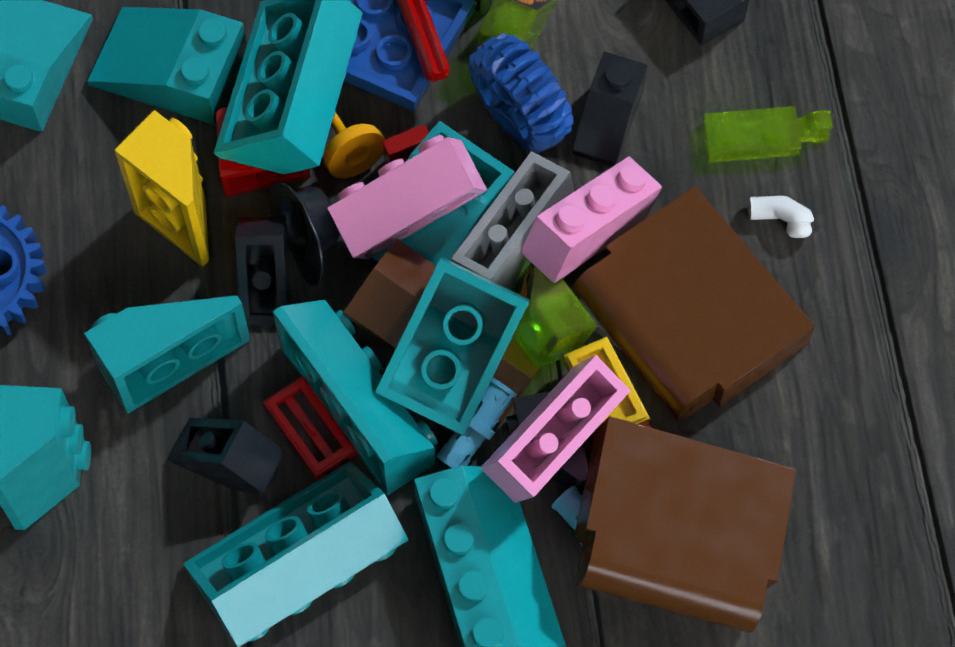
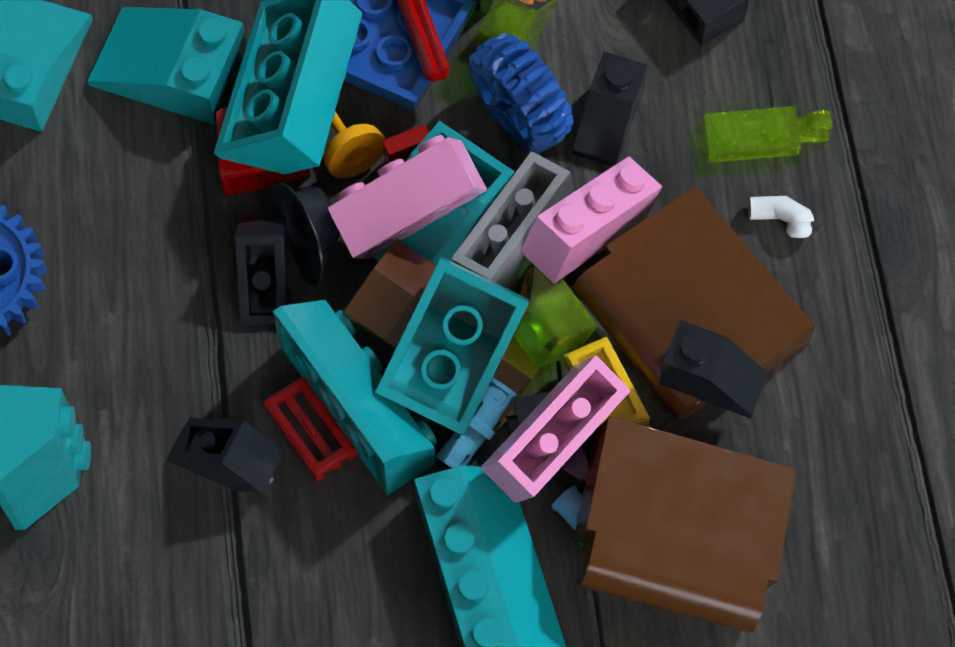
teal slope [84,295,251,414] -> none
yellow slope [115,110,209,267] -> none
slope [183,461,408,647] -> none
none -> black slope [659,320,768,419]

